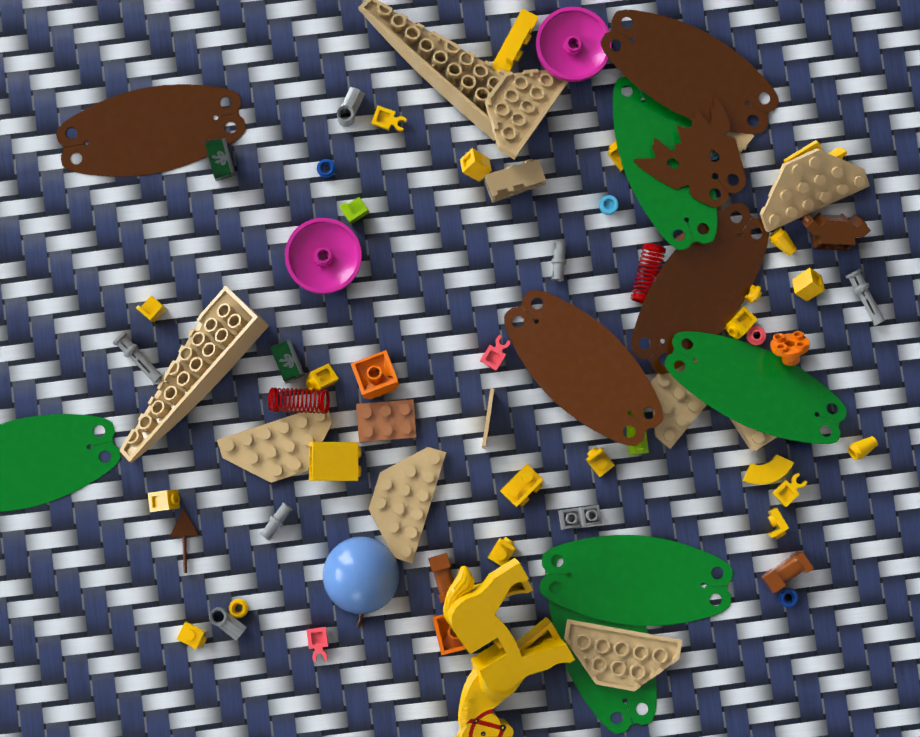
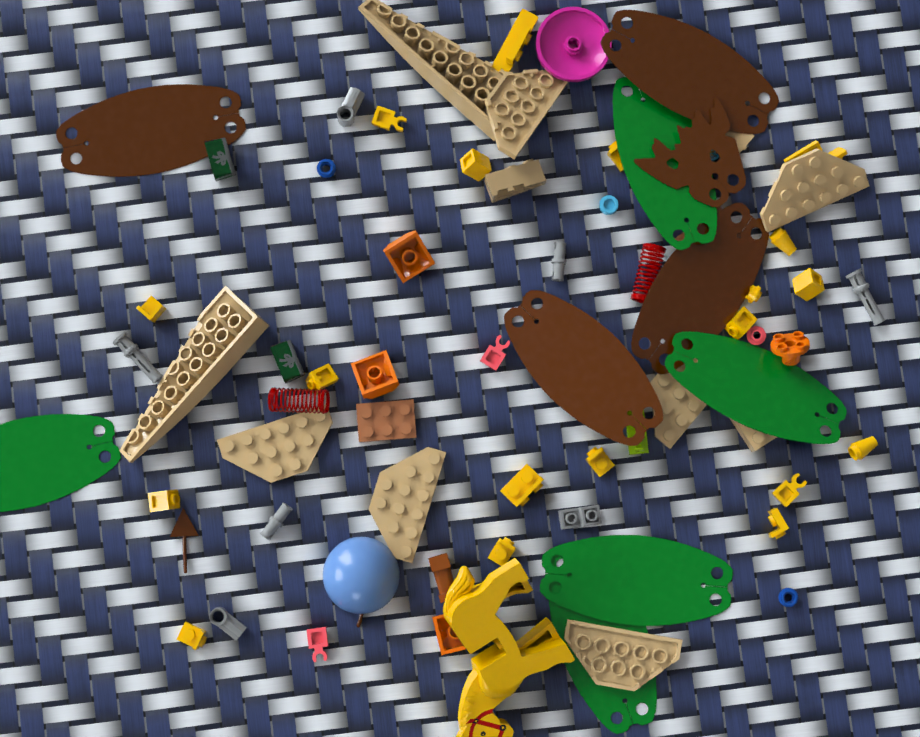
yellow plate [229,599,249,618] -> none
dark pink dish [285,218,362,294] -> none
yellow brick [309,442,361,481] -> none
lime panel [339,197,370,225] -> none
tan piece [482,388,494,449] -> none
yellow tile [742,454,794,485] -> none
dark orange piece [761,551,814,594] -> none
reddish brown slope [799,212,871,251] -> none
none -> orange slope [383,230,436,283]

